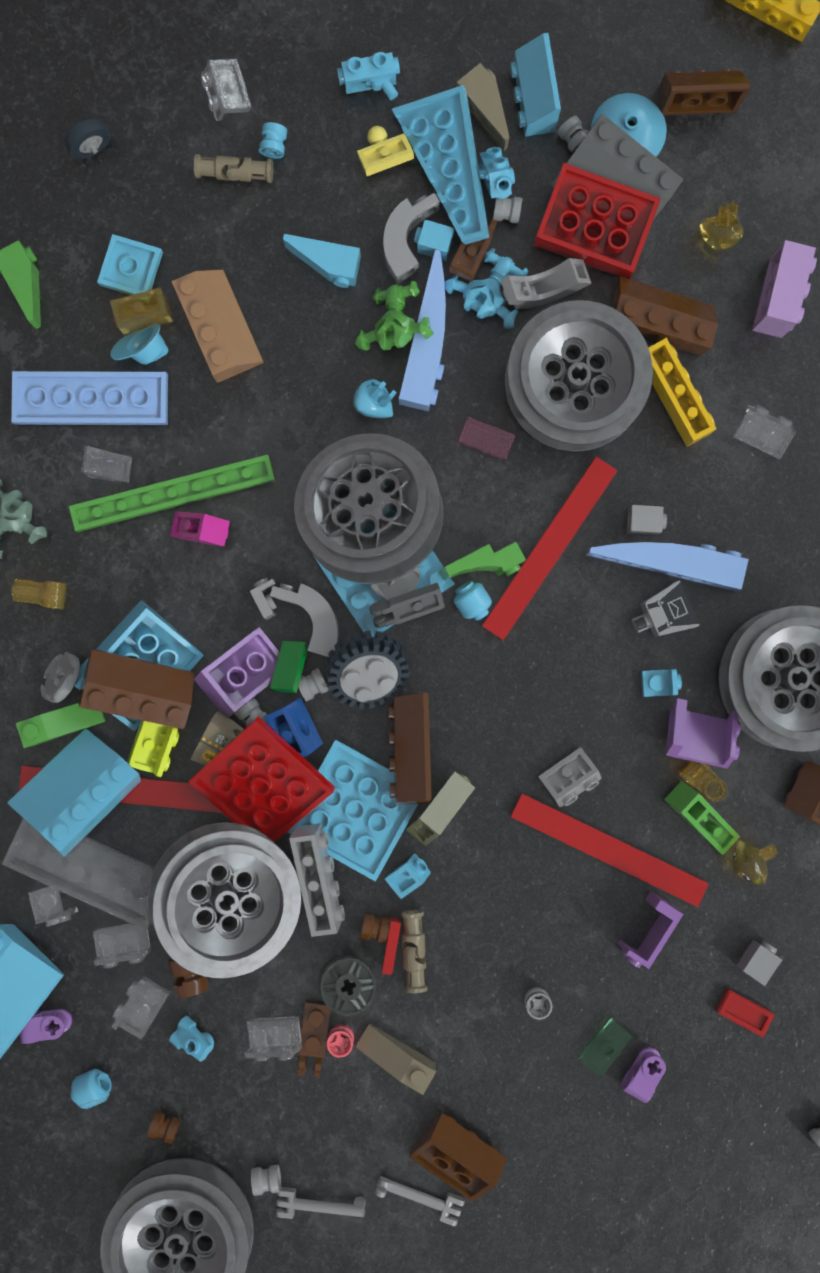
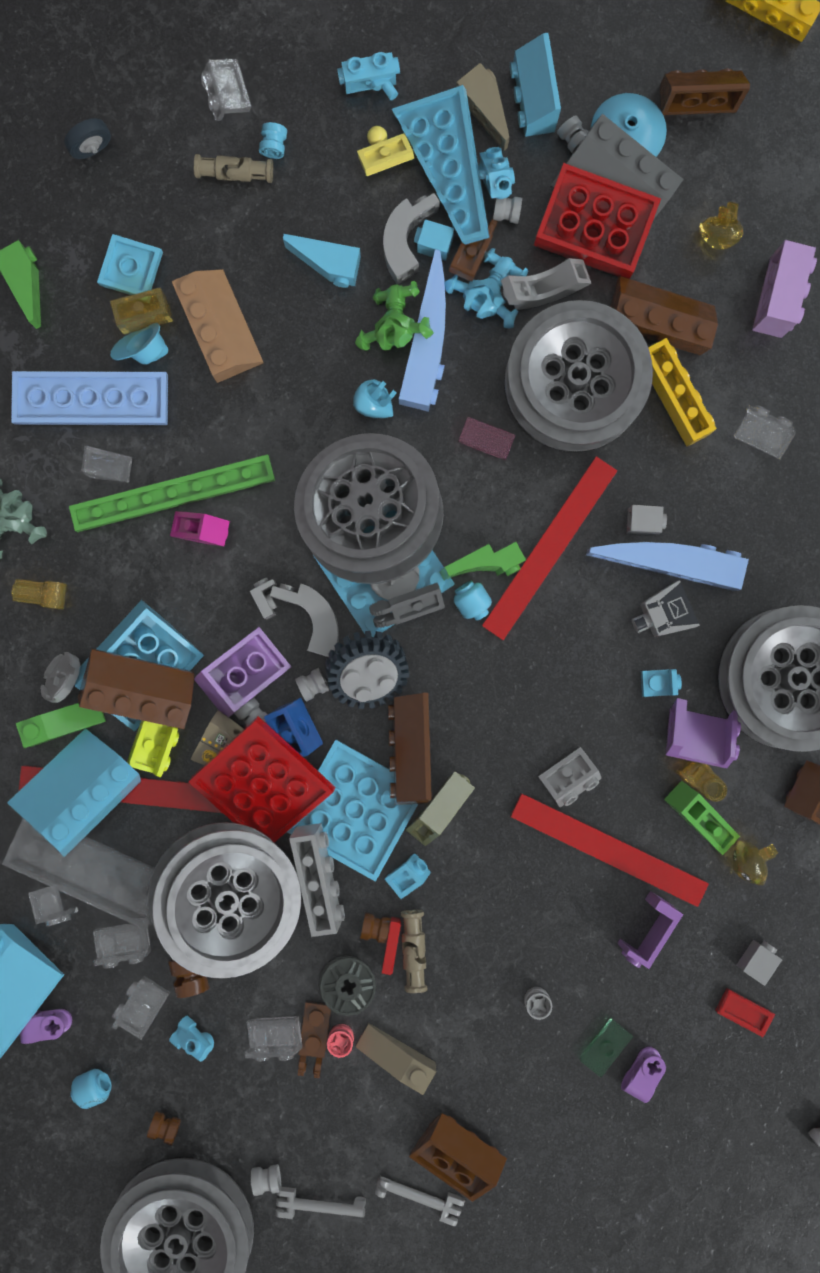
green tile [270,641,309,693] -> none

